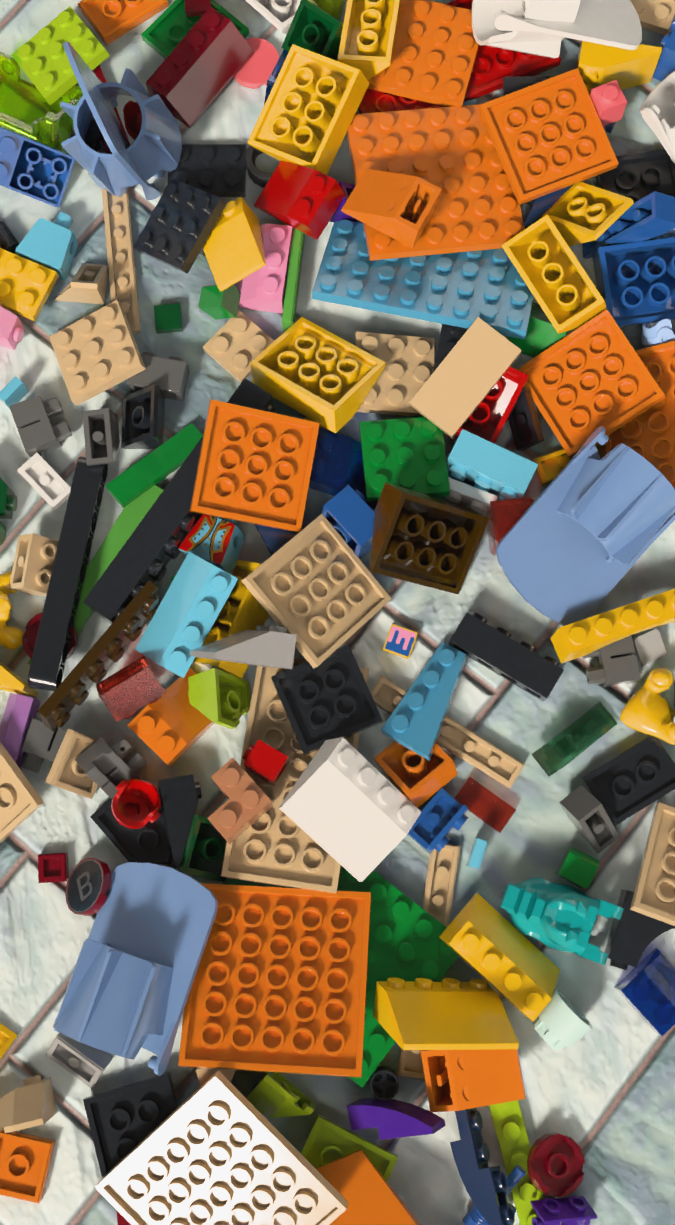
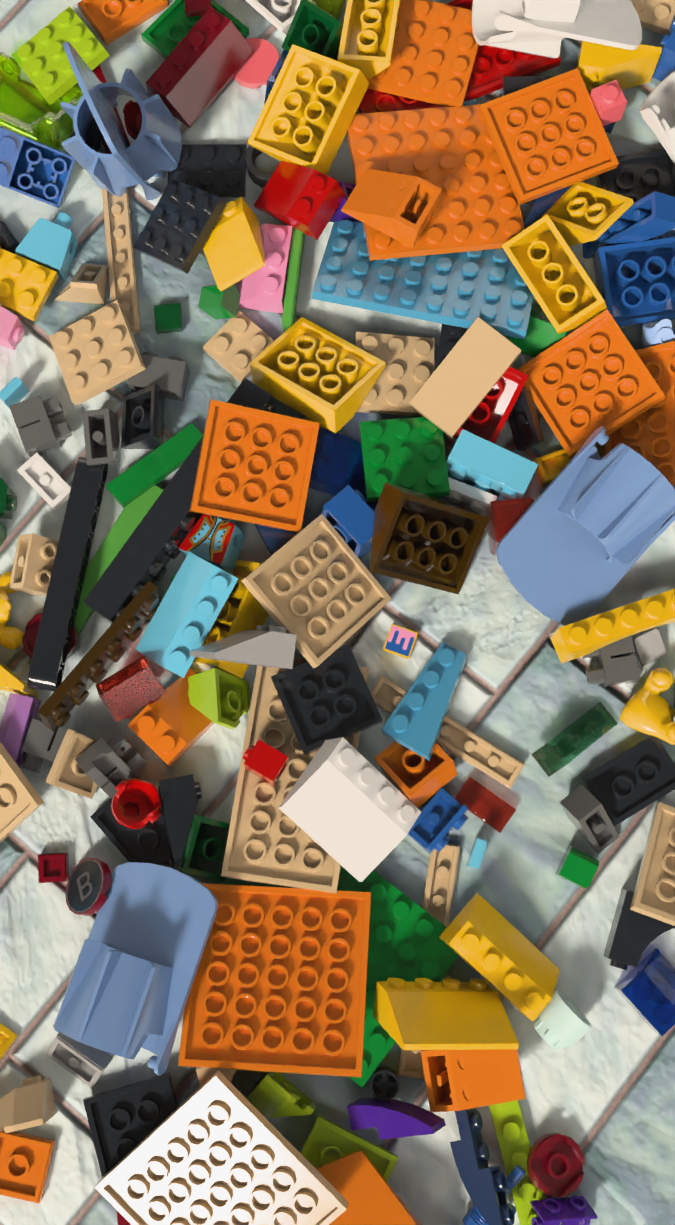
nougat brick [208,758,273,845] -> none
black brick [448,612,564,702] -> none
teal animal [499,877,624,966] -> none

